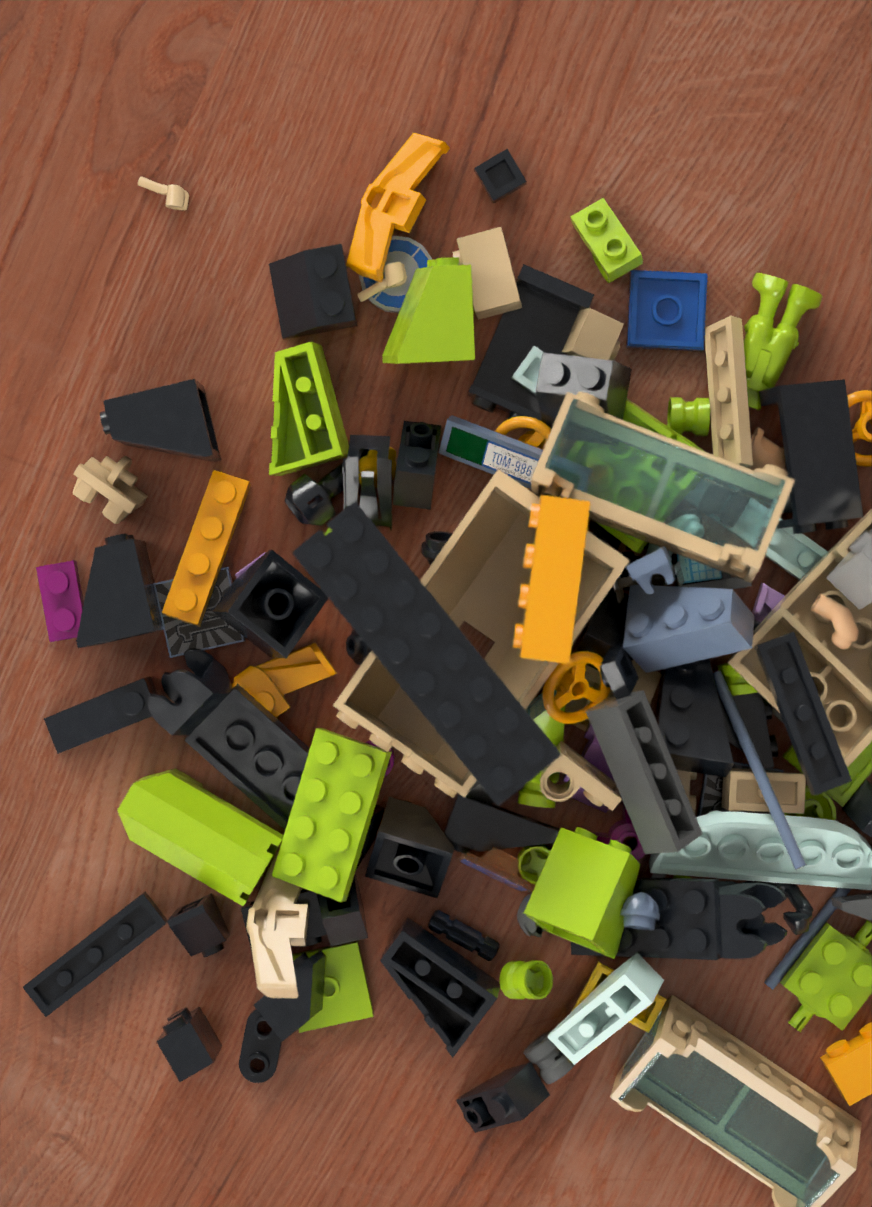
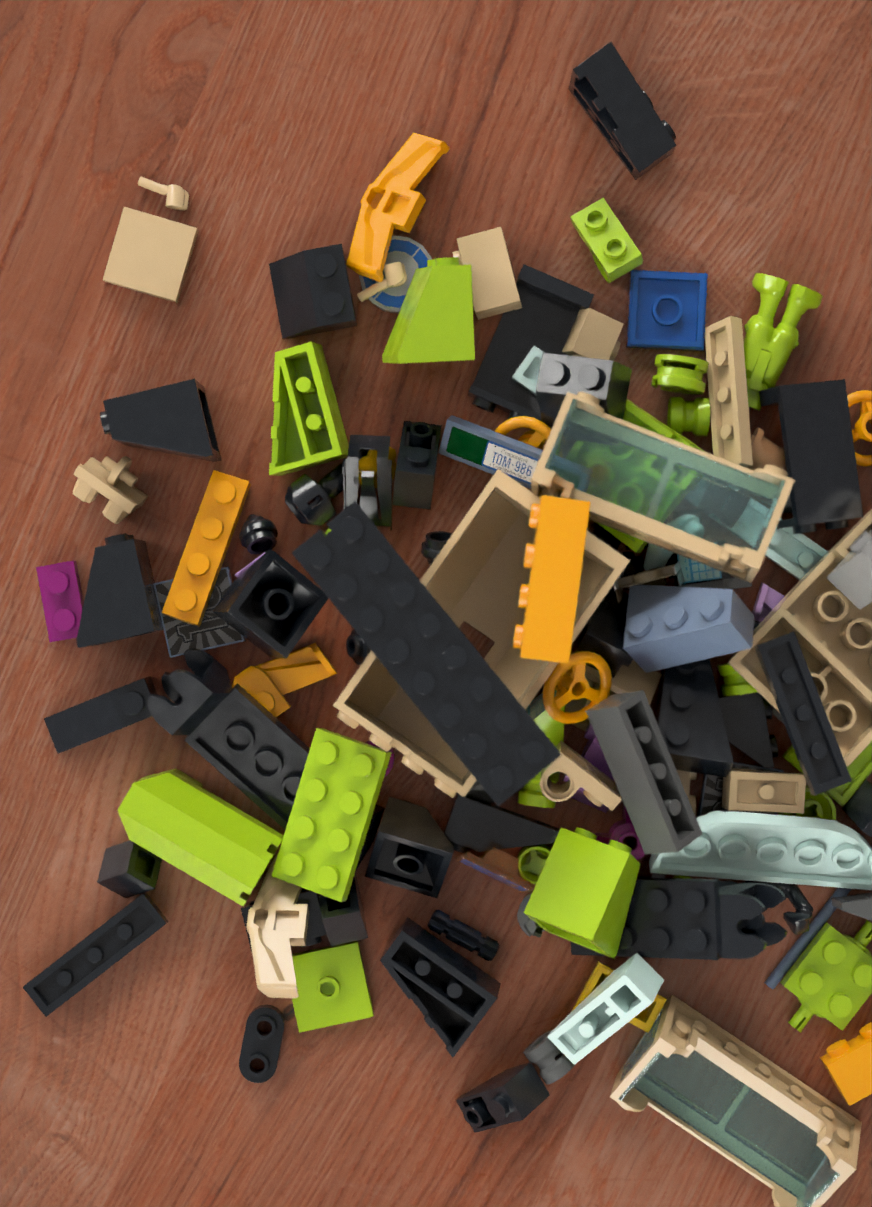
black brick [156,1006,222,1082] -> none
black slope [167,893,230,958] -> none
black slope [254,950,326,1042] -> none
black plate [474,149,527,204] -> none
lime wheel [499,960,553,999] -> none
black plate [600,644,639,700] -> none
sand blue plate [620,892,660,930] -> none
sand blue tile [626,546,675,594] -> none
sand blue axle [713,671,806,870] -> none
light nougat arm [811,593,859,649] -> none
none -> black panel [97,840,162,898]
none -> tan tile [103,207,199,303]
none -> black plate [239,514,278,554]
none -> black wedge [568,42,676,180]
none -> lime wheel [651,354,709,395]

